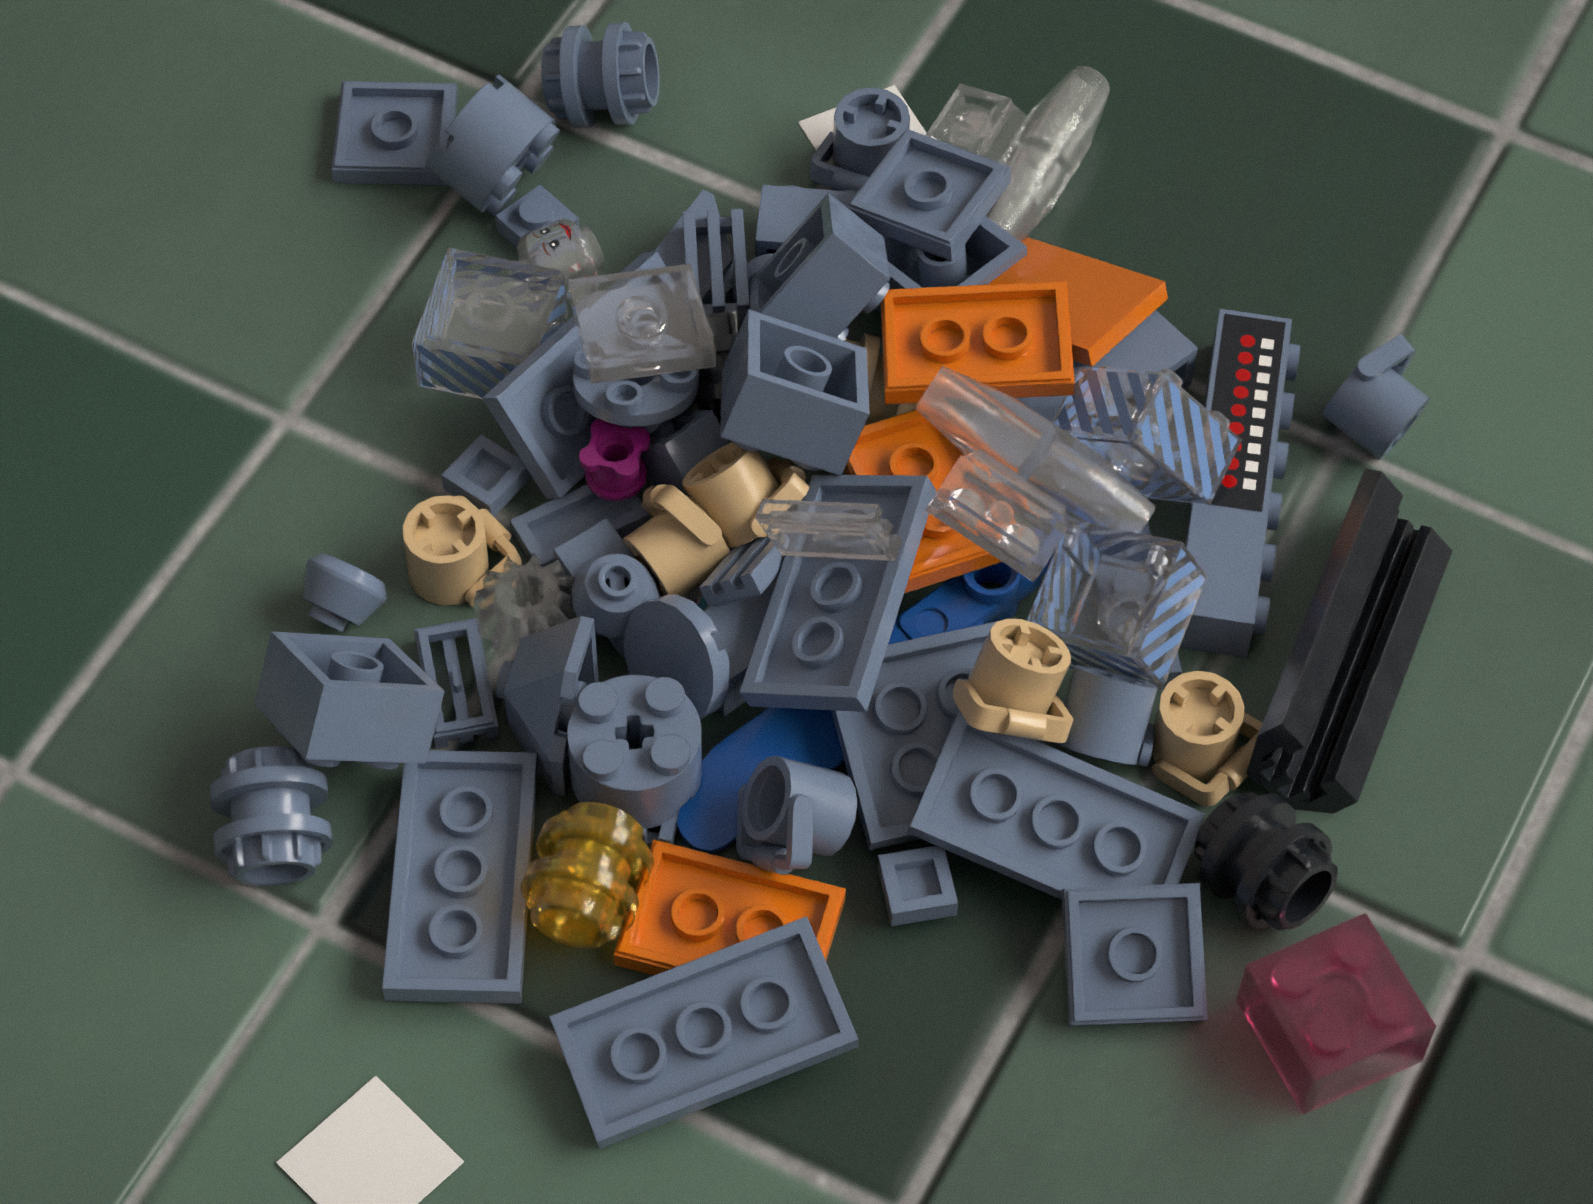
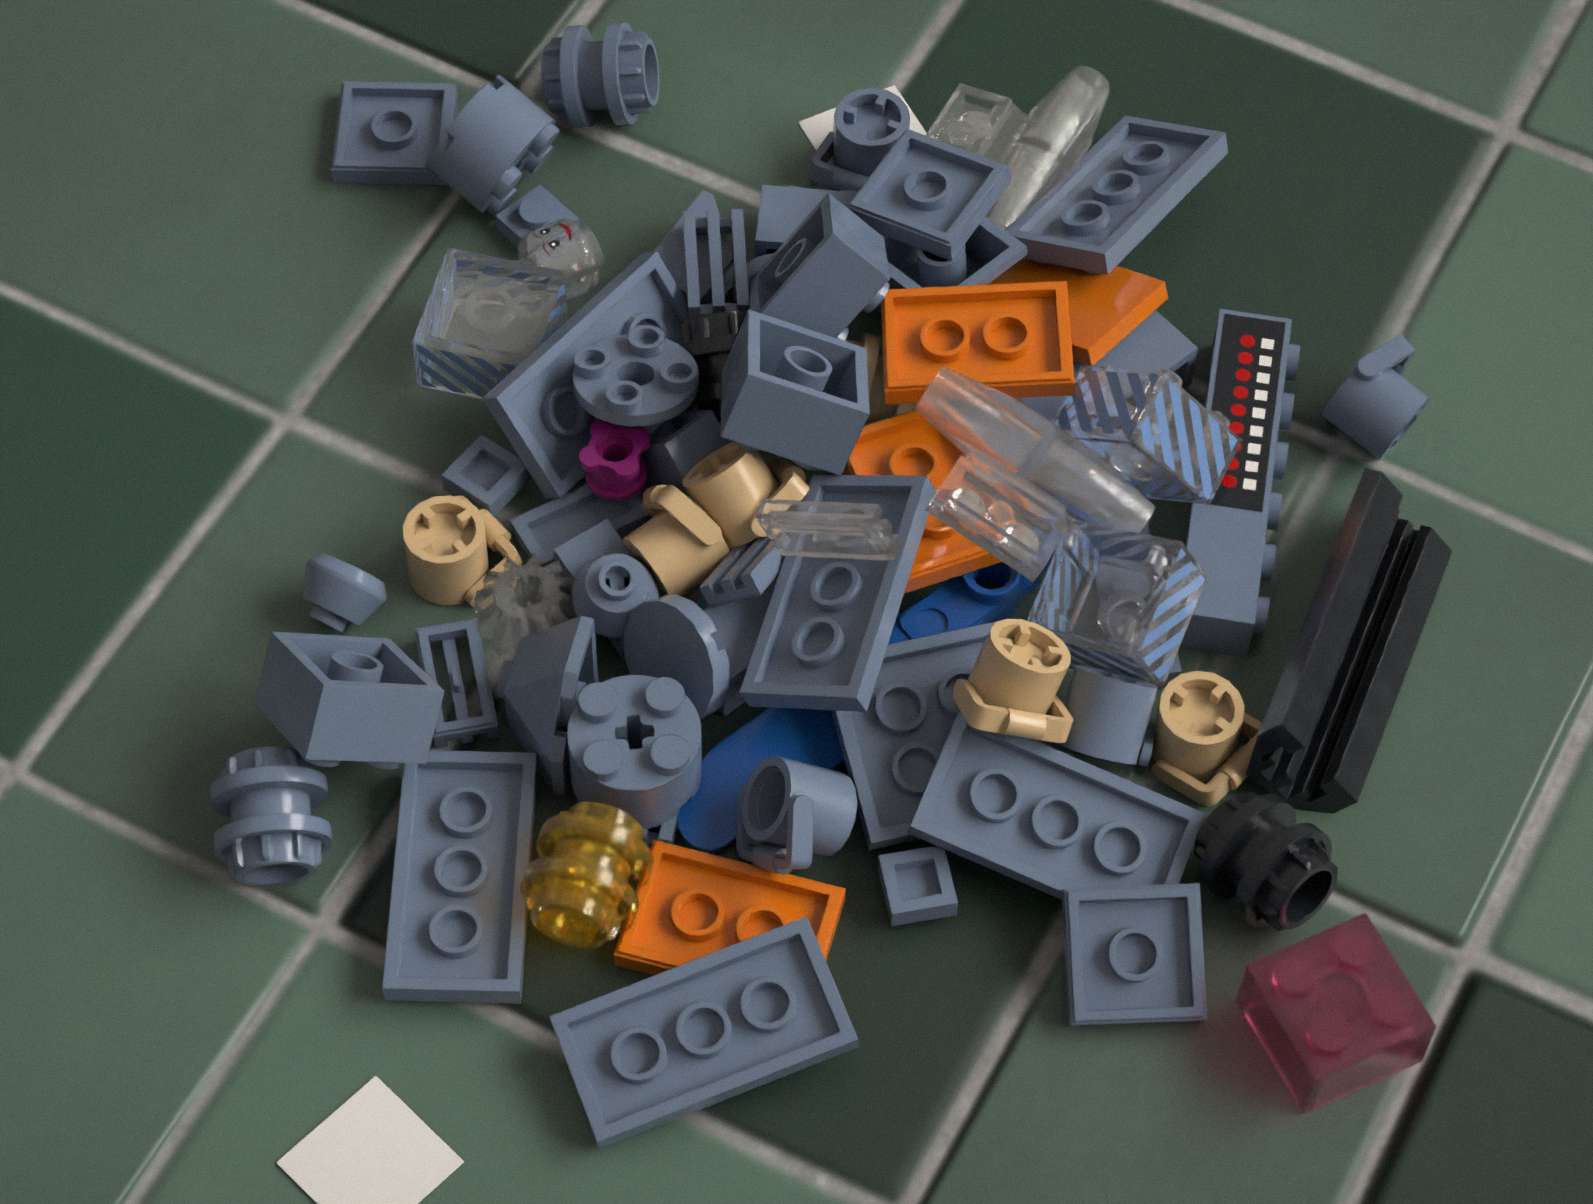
clear tile [568,264,716,384] -> none
none -> sand blue plate [1006,116,1228,275]

